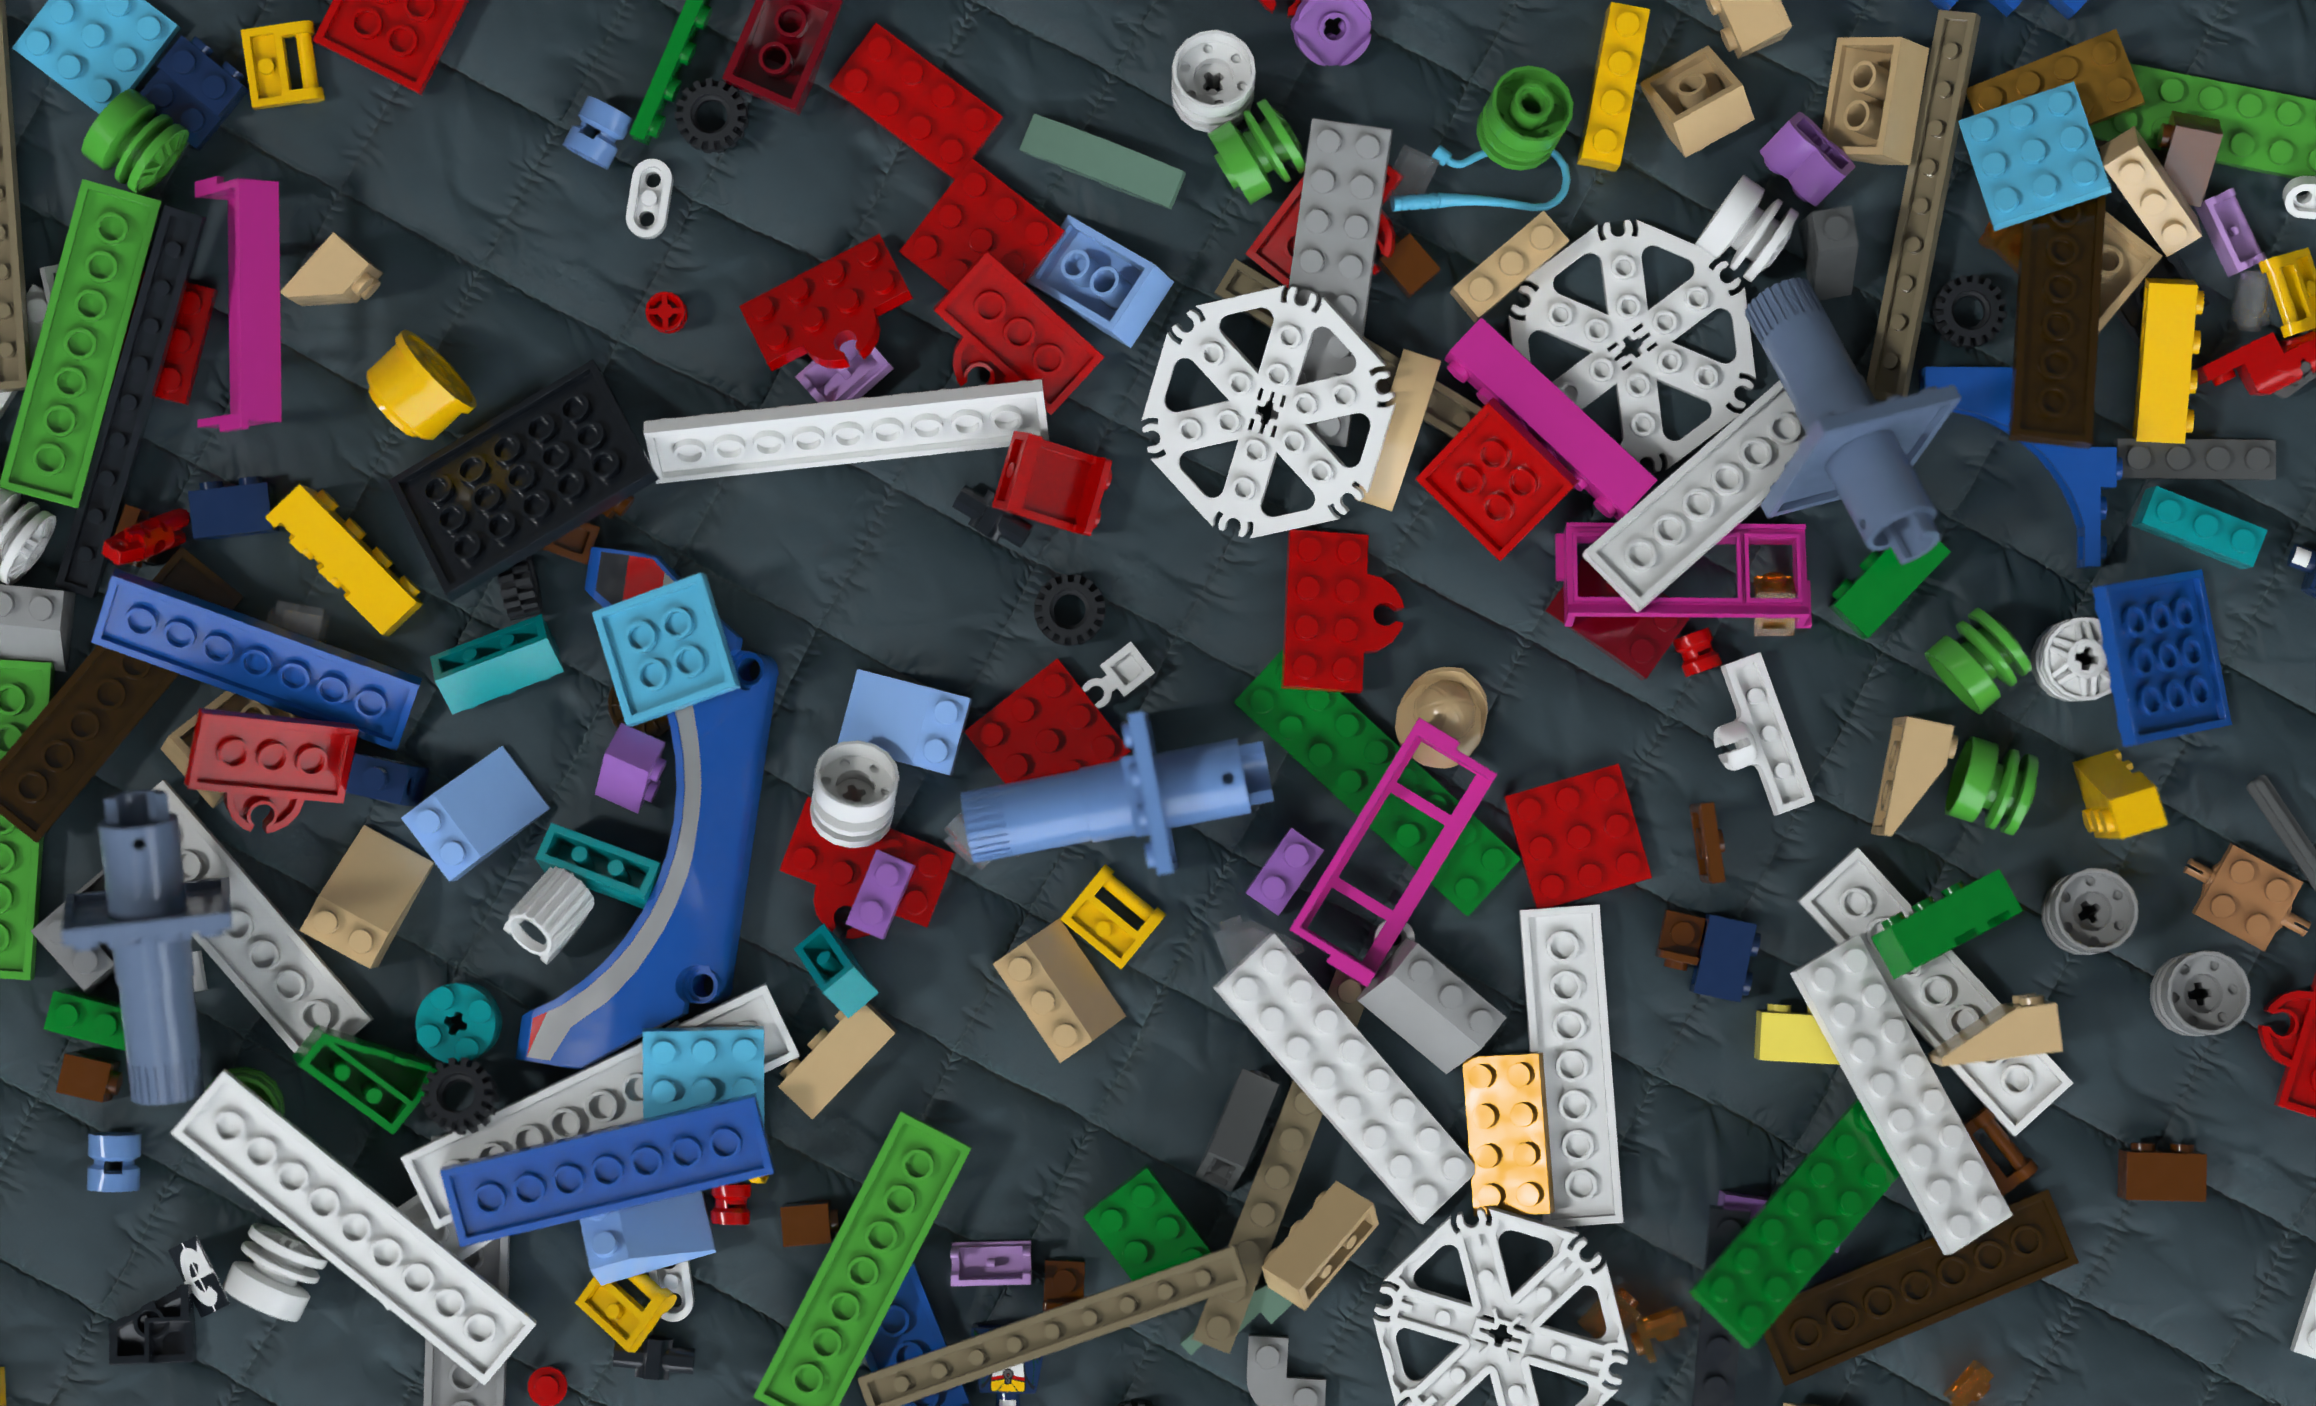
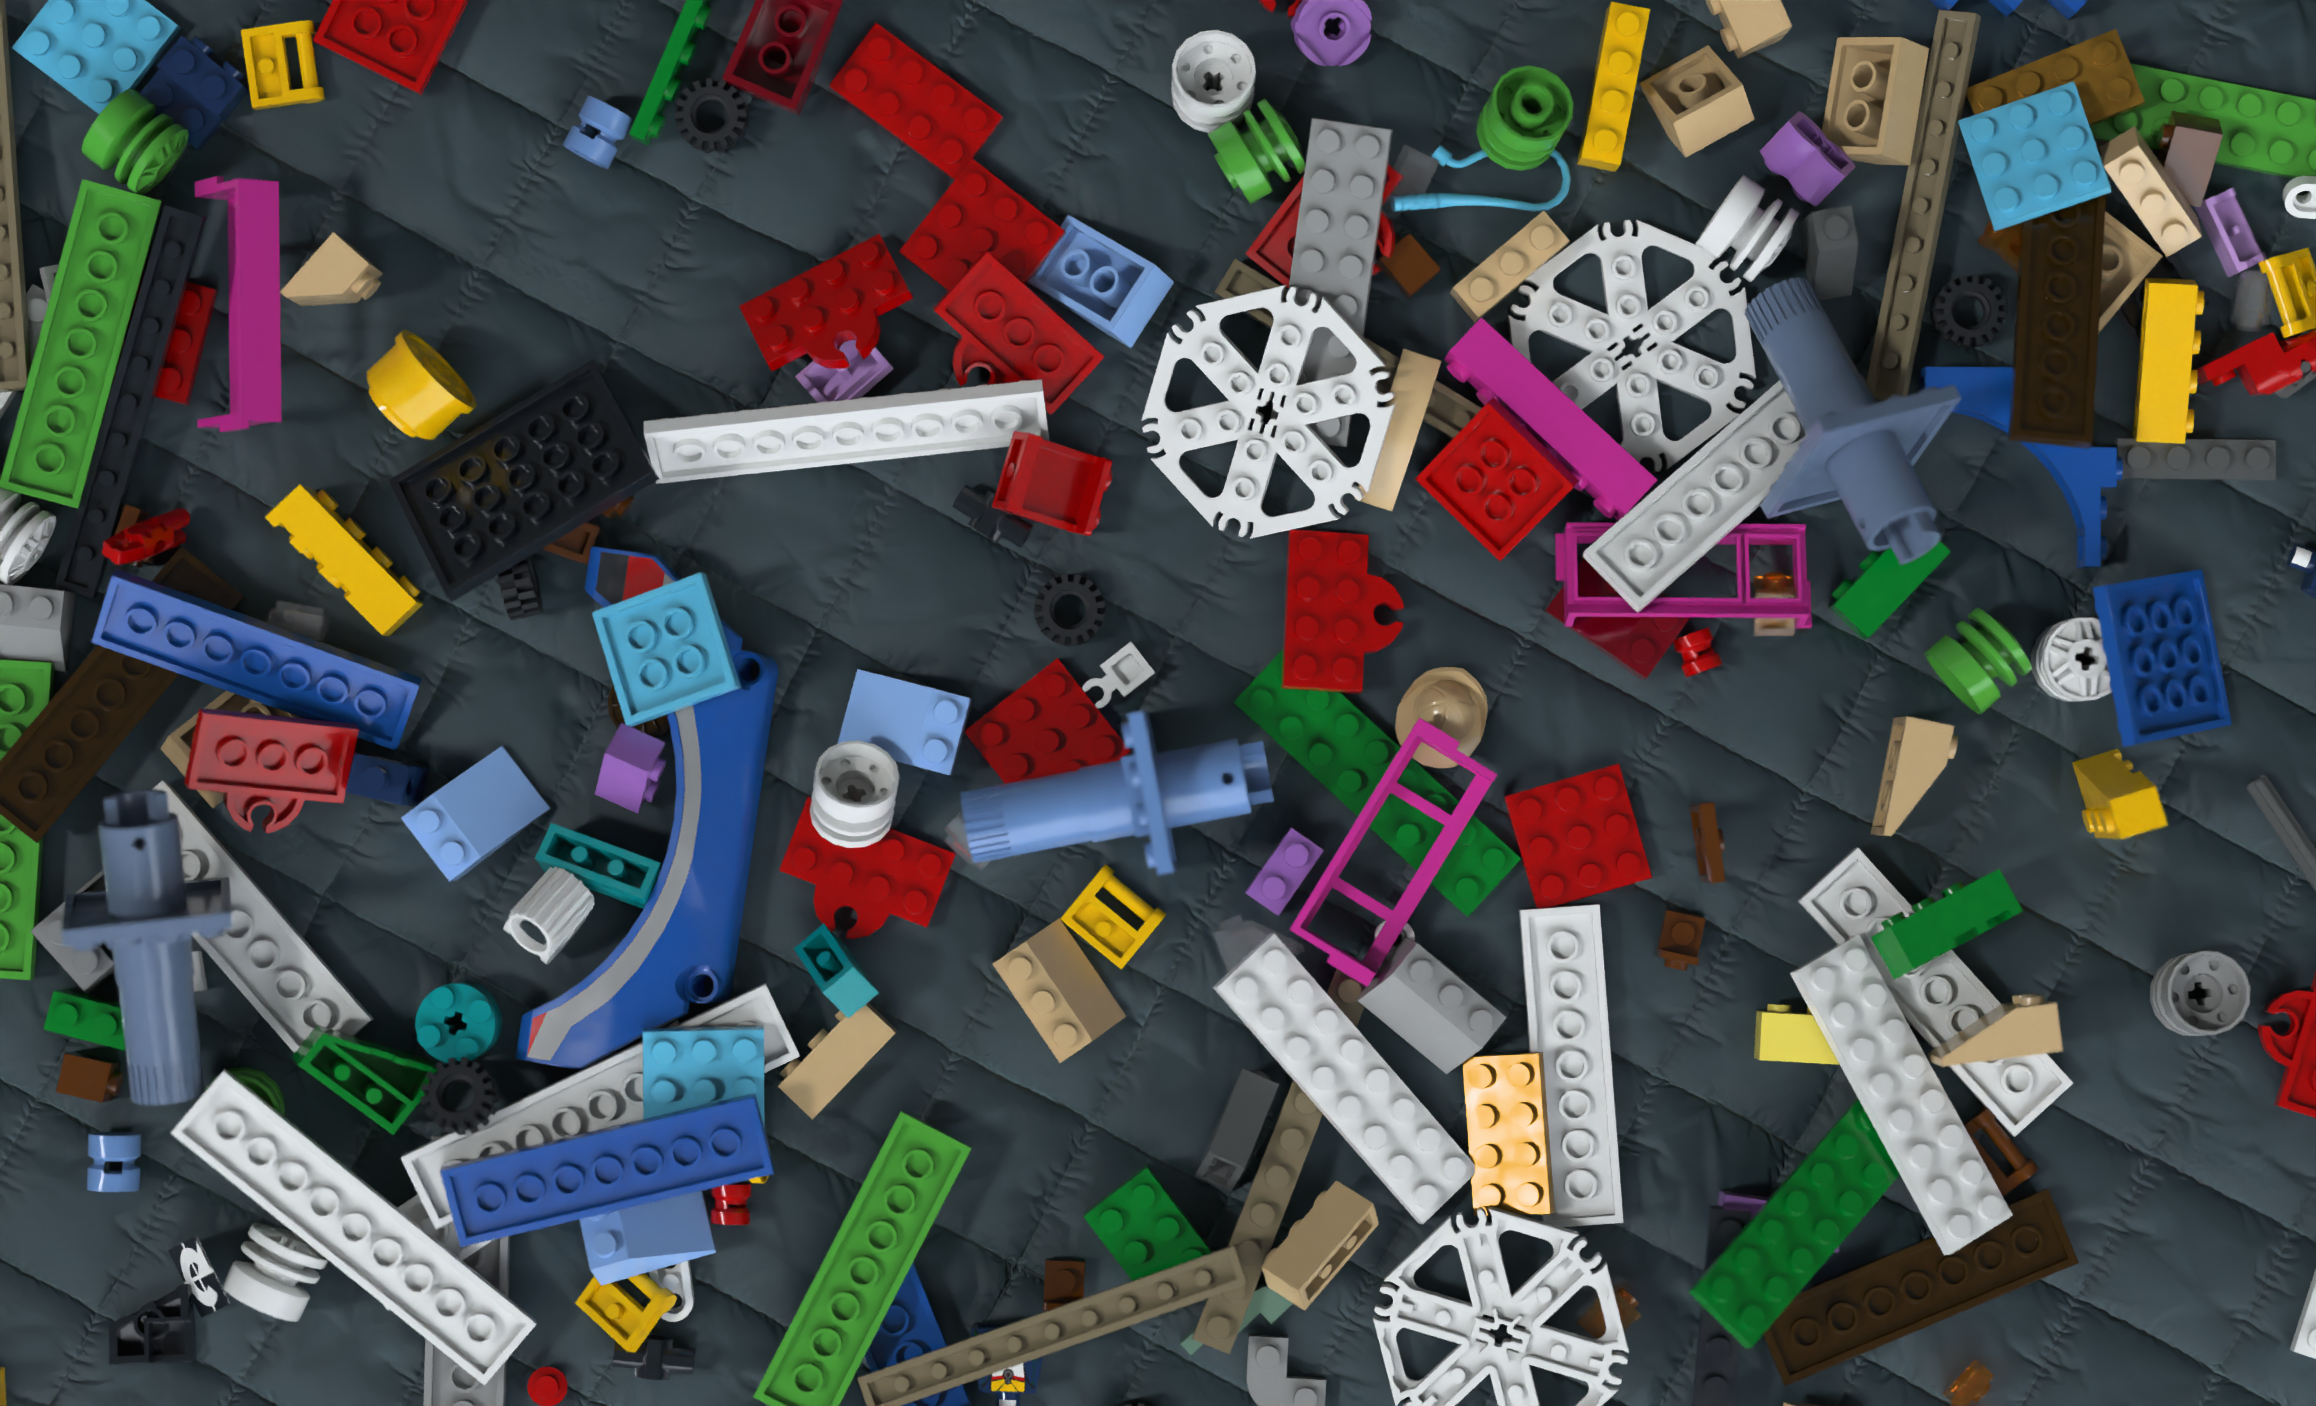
dark blue brick [188,476,280,541] -> none
tan slope [299,825,435,969] -> none
teal brick [430,614,564,715] -> none
white plate [626,159,673,239] -> none
red wheel [645,291,688,334] -> none
reddish brown brick [780,1200,840,1247] -> none
medium lavender brick [845,850,916,939] -> none
lavender hinge [950,1240,1032,1286] -> none
sand green slope [1019,113,1186,210] -> none
clear orange bracket [1630,1306,1687,1364] -> none
dark blue brick [1689,914,1761,1003] -> none
white plate [1713,652,1815,816] -> none
bright green wheel [1945,736,2039,835] -> none
light grey wheel [2041,868,2138,955] -> none
reddish brown brick [2117,1142,2207,1202] -> none
teal brick [2131,486,2268,569] -> none
medium nougat plate [2183,843,2311,952] -> none

